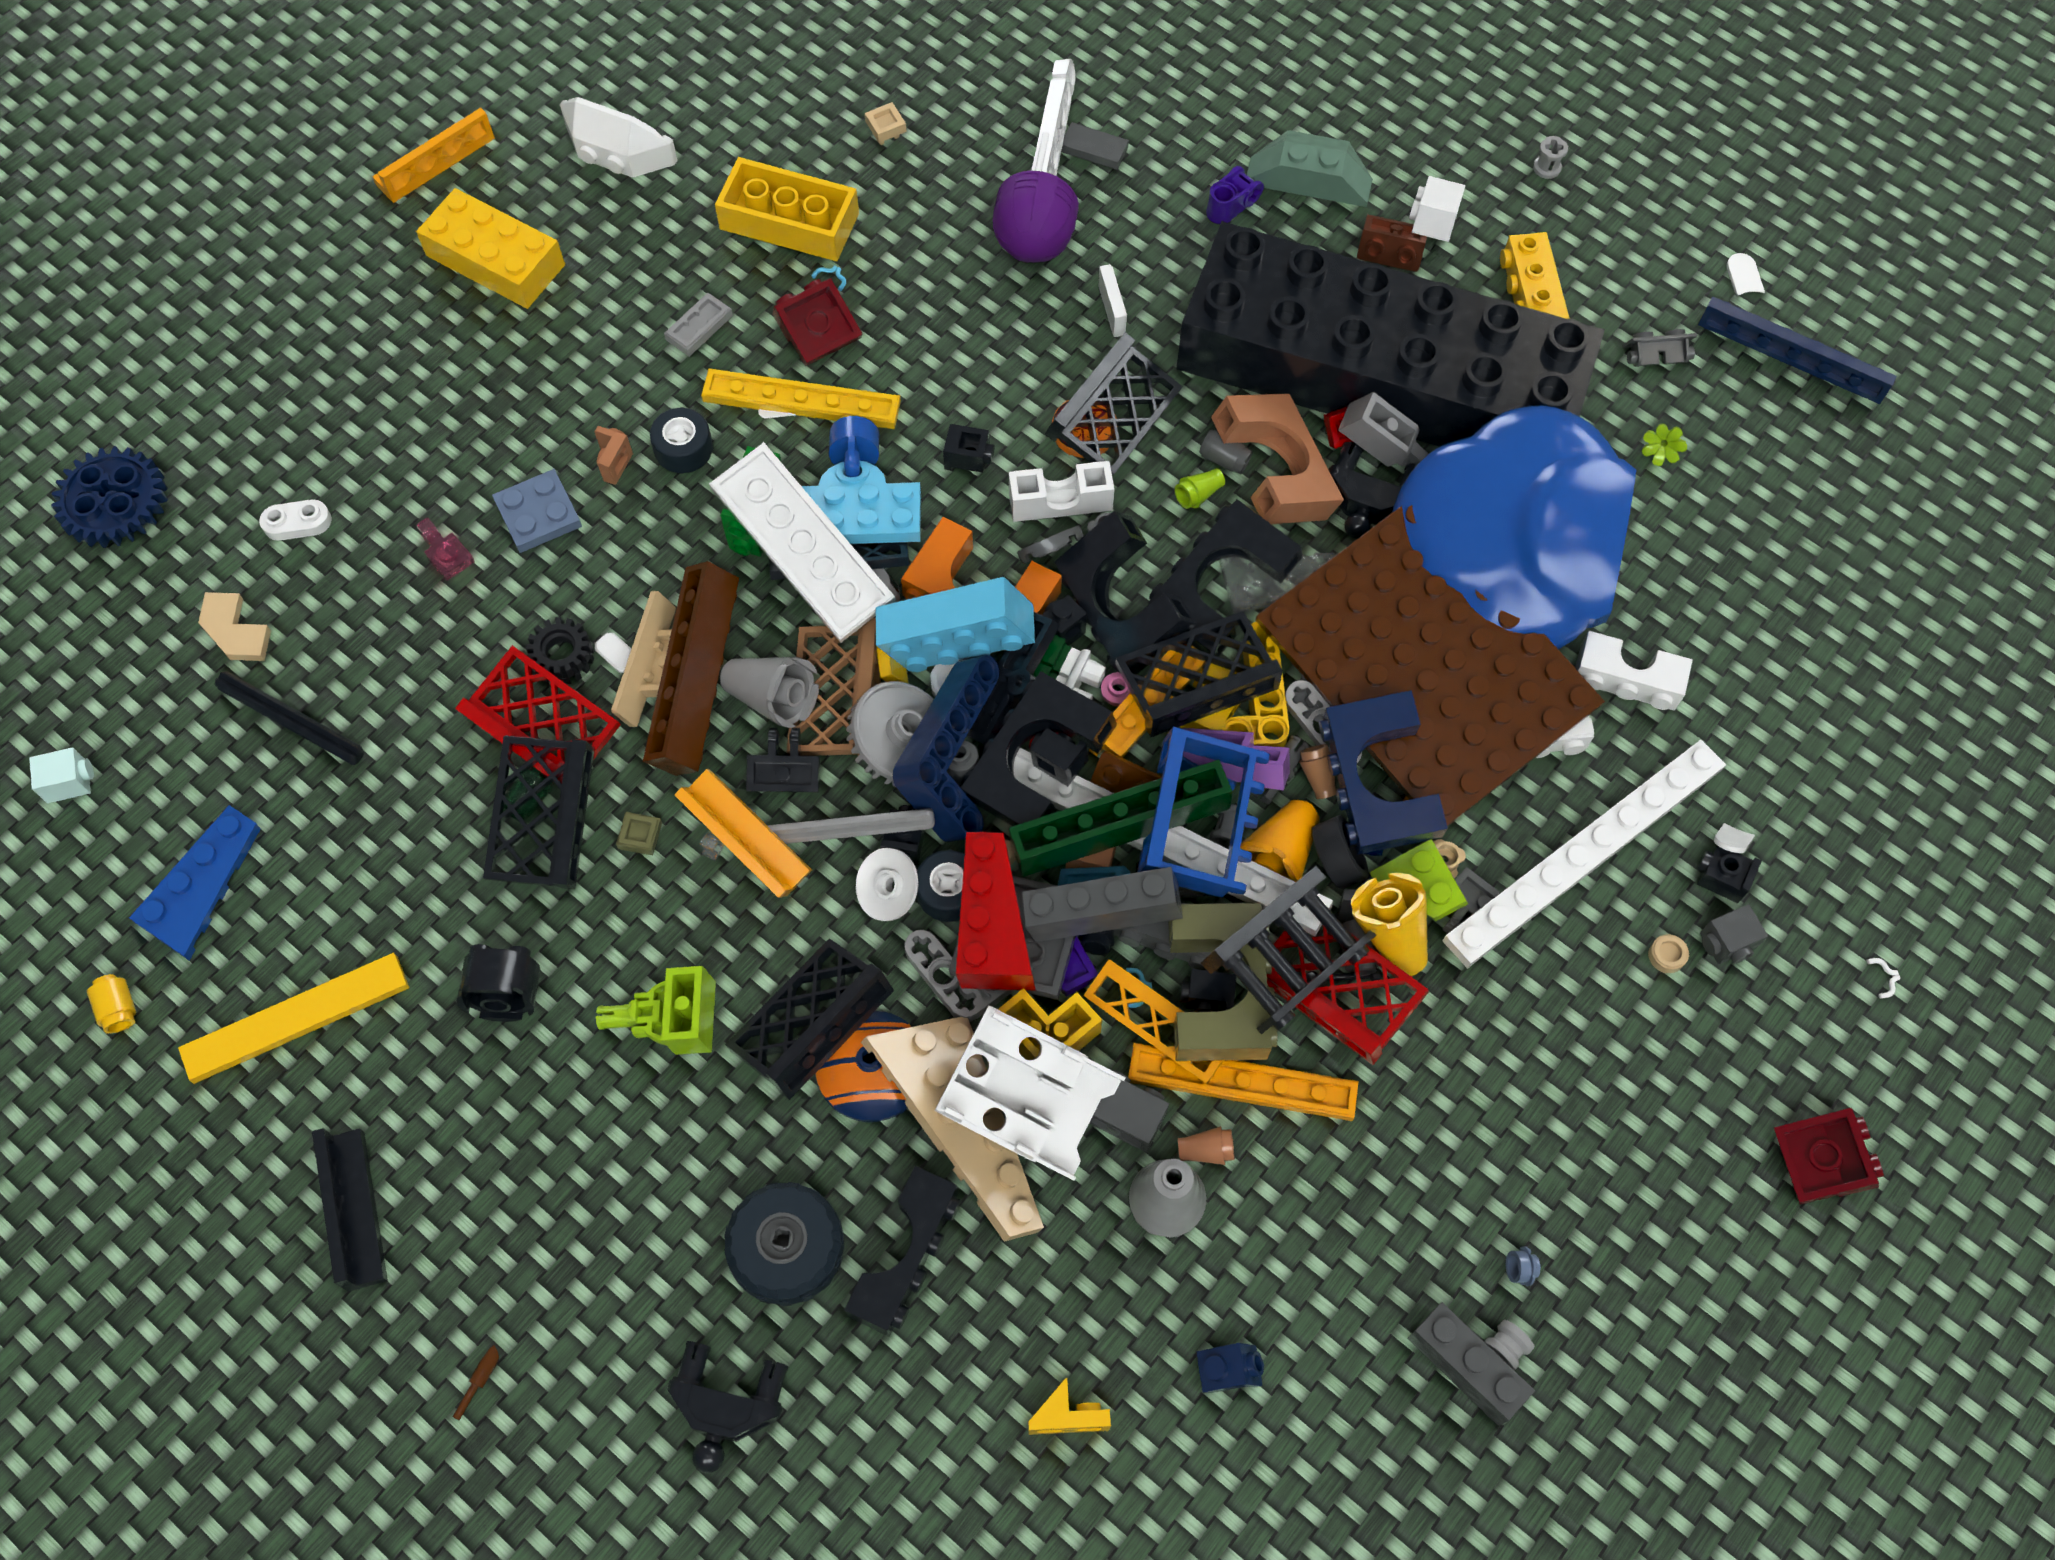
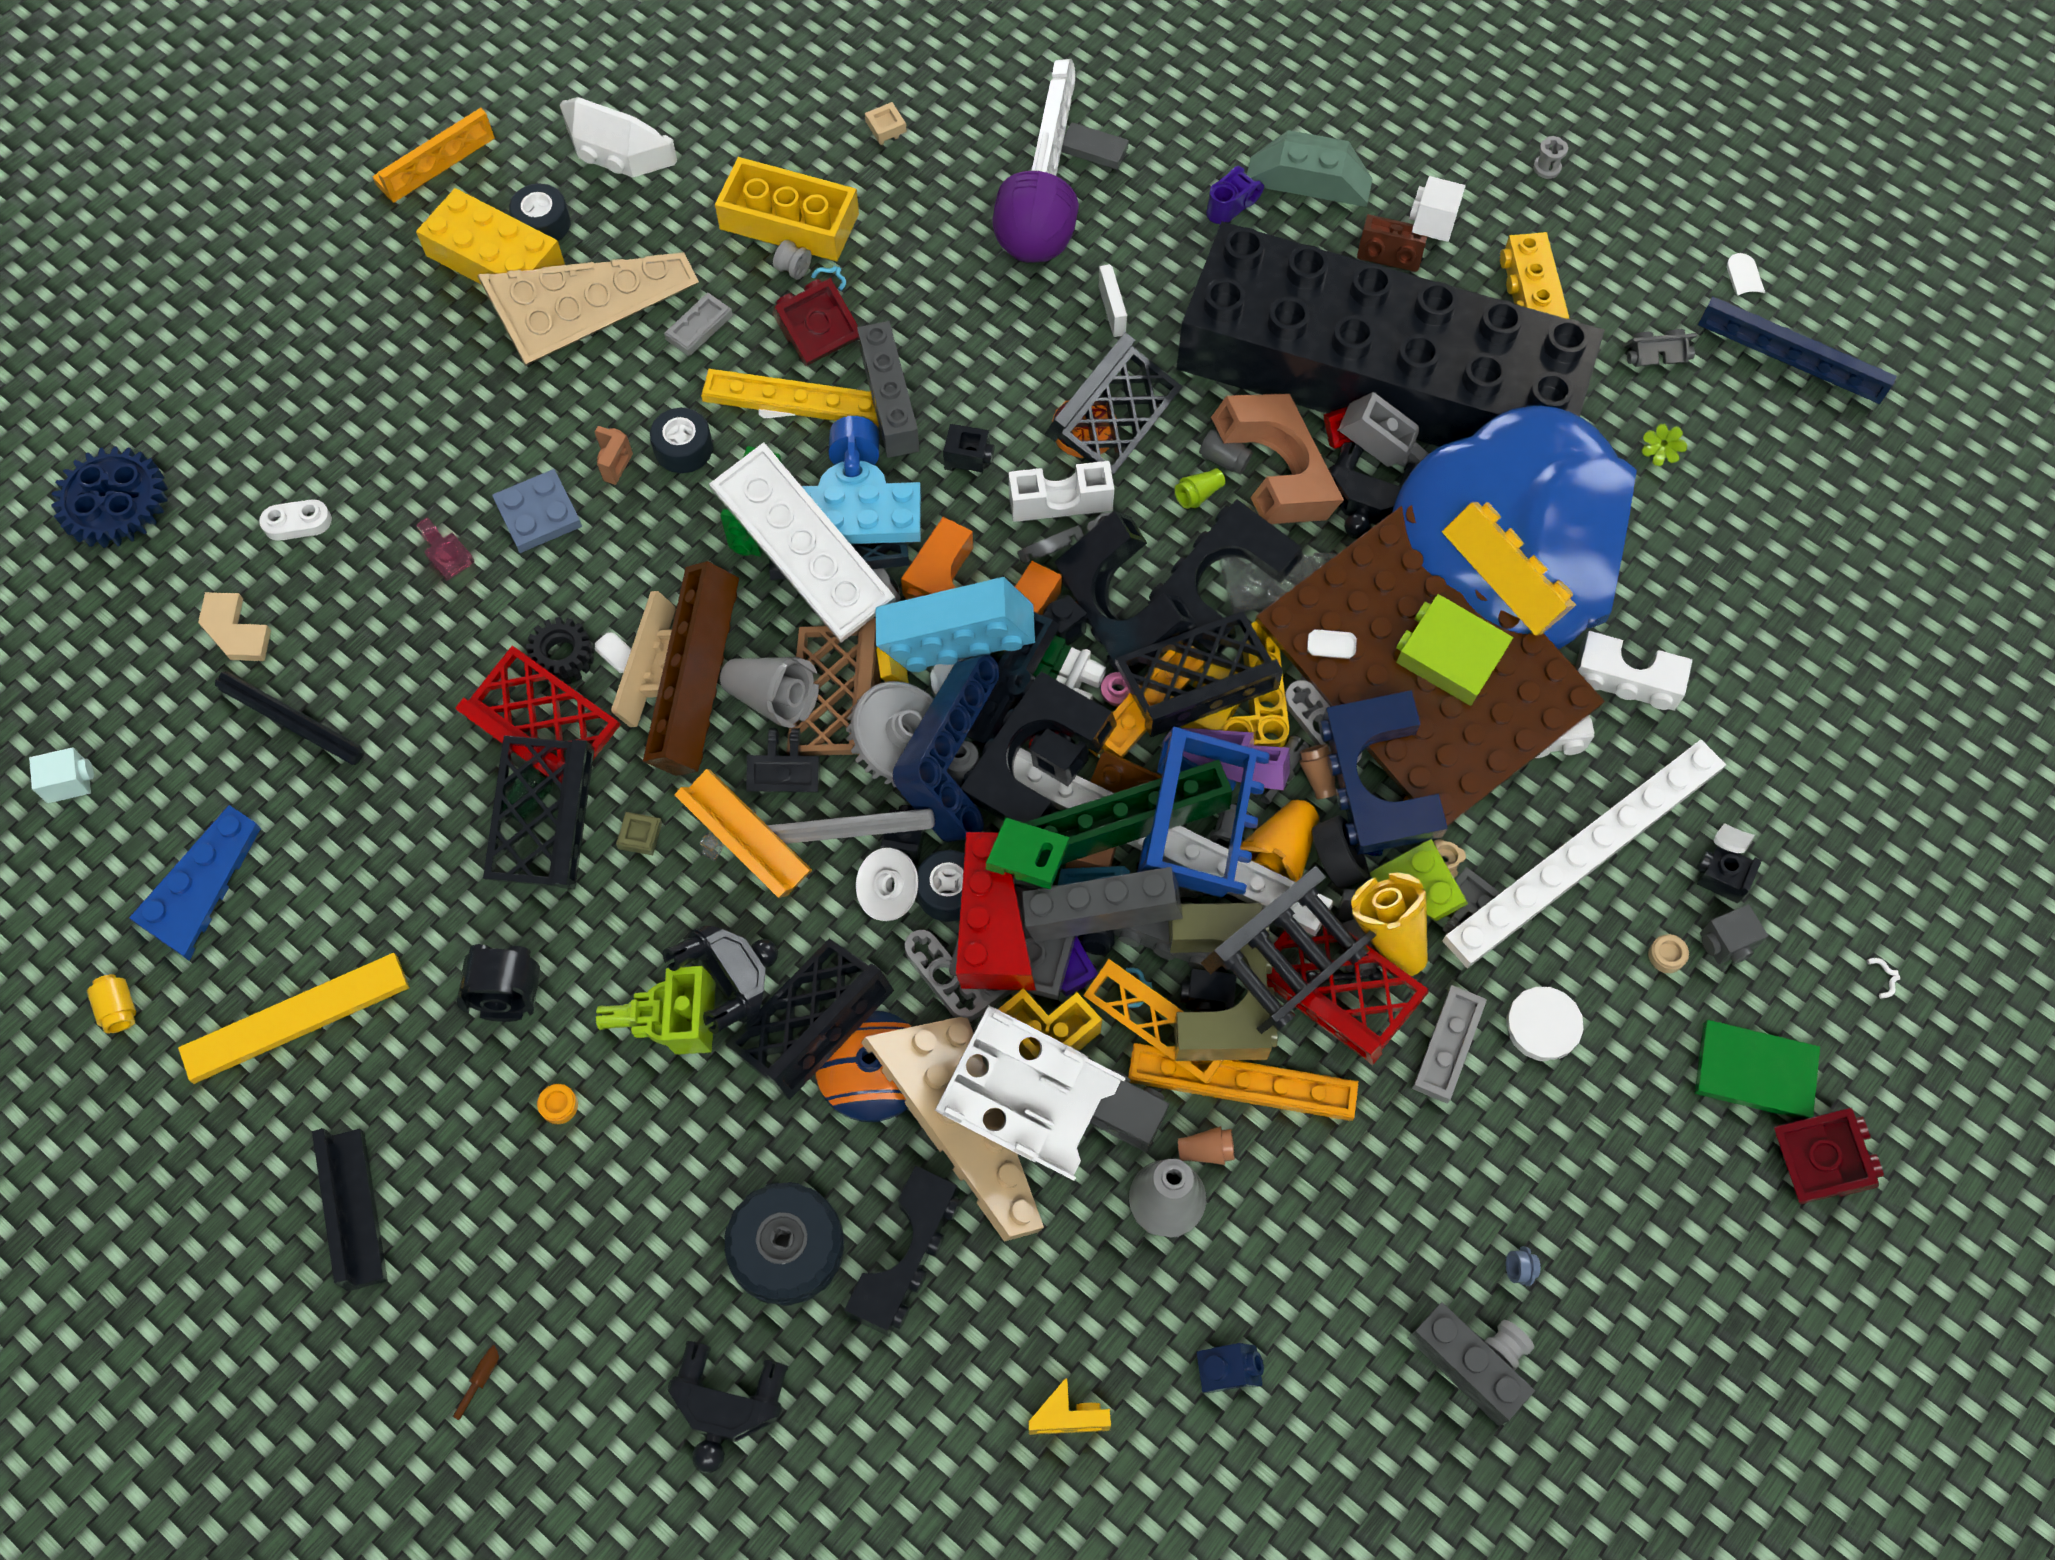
none -> tan wing [478,252,699,366]
none -> black wheel [509,183,571,241]
none -> light orange tile [537,1084,578,1124]
none -> black connector [663,926,779,1034]
none -> light grey wheel [773,240,812,280]
none -> dark grey brick [857,321,919,458]
none -> green piece [986,818,1070,890]
none -> white piece [1307,629,1357,659]
none -> lime brick [1396,594,1514,706]
none -> light grey plate [1412,985,1487,1104]
none -> yellow brick [1442,502,1576,636]
none -> white tile [1506,987,1584,1061]
none -> green tile [1695,1020,1820,1120]

